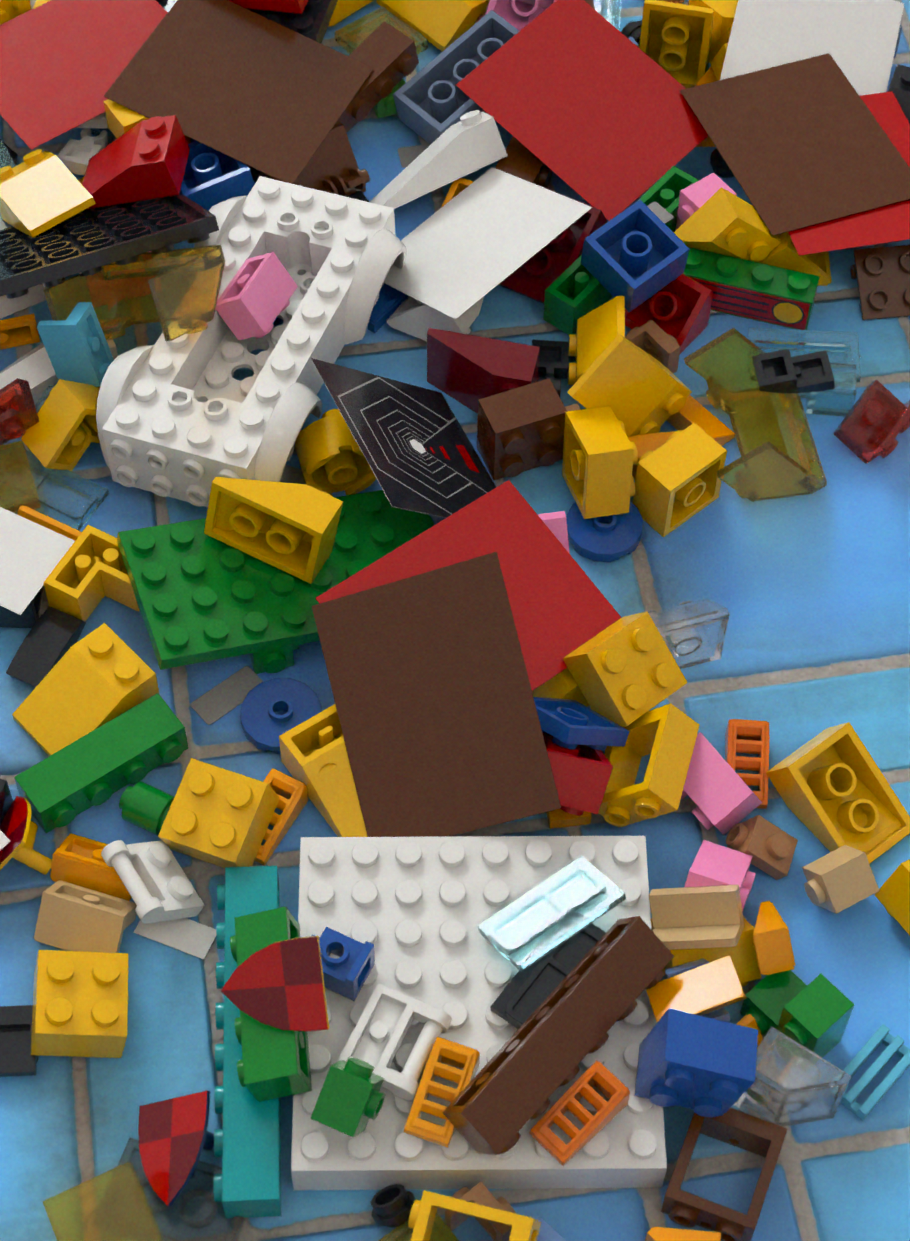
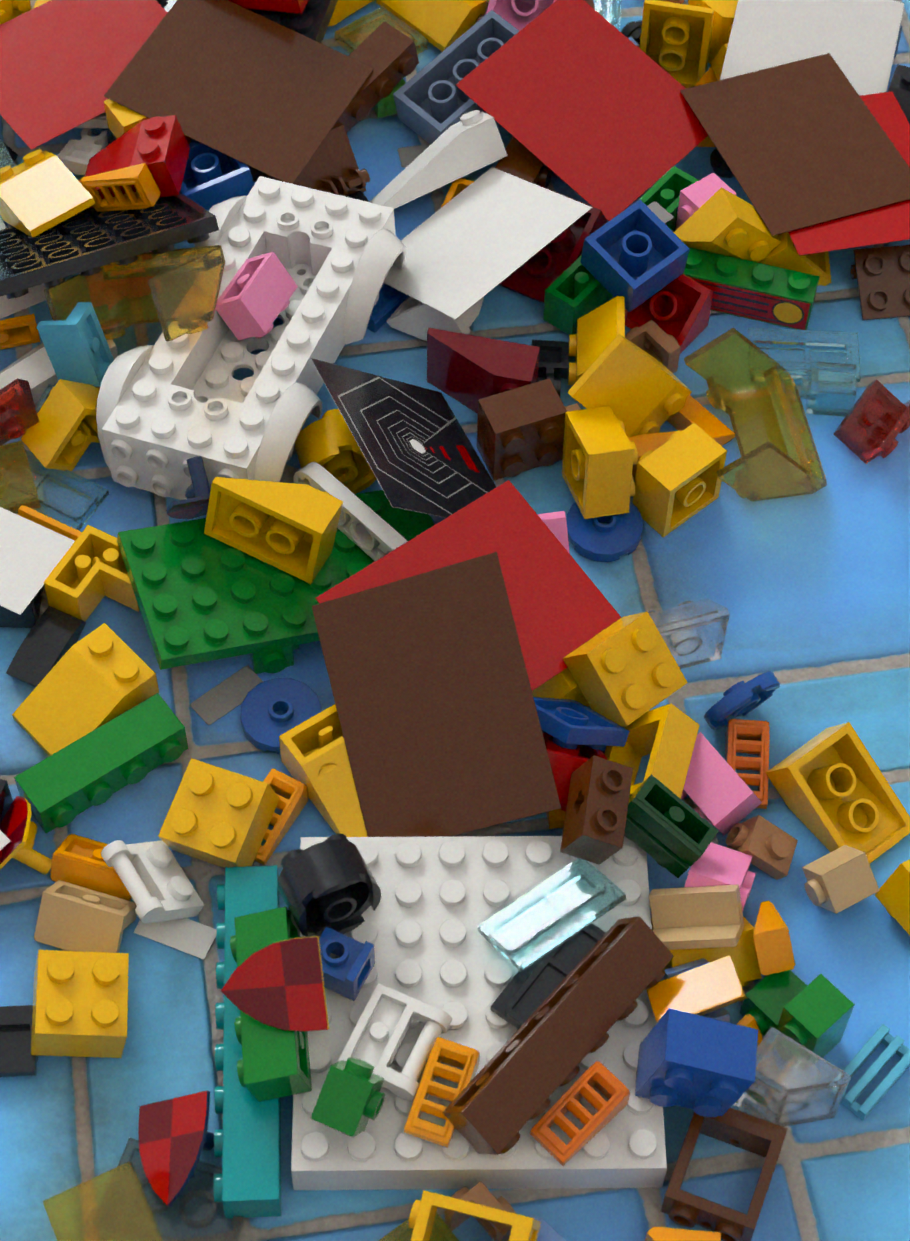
green brick [119,781,174,836] -> none
black plate [371,1184,416,1228] -> none
black slope [752,349,835,394] -> none
none -> light orange slope [80,163,161,212]
none -> dark blue shield [166,456,210,519]
none -> black brick [277,834,381,937]
none -> white beam [293,462,408,561]
none -> reddish brown brick [560,755,633,865]
none -> dark green brick [624,774,719,878]
none -> blue plate [704,671,780,730]

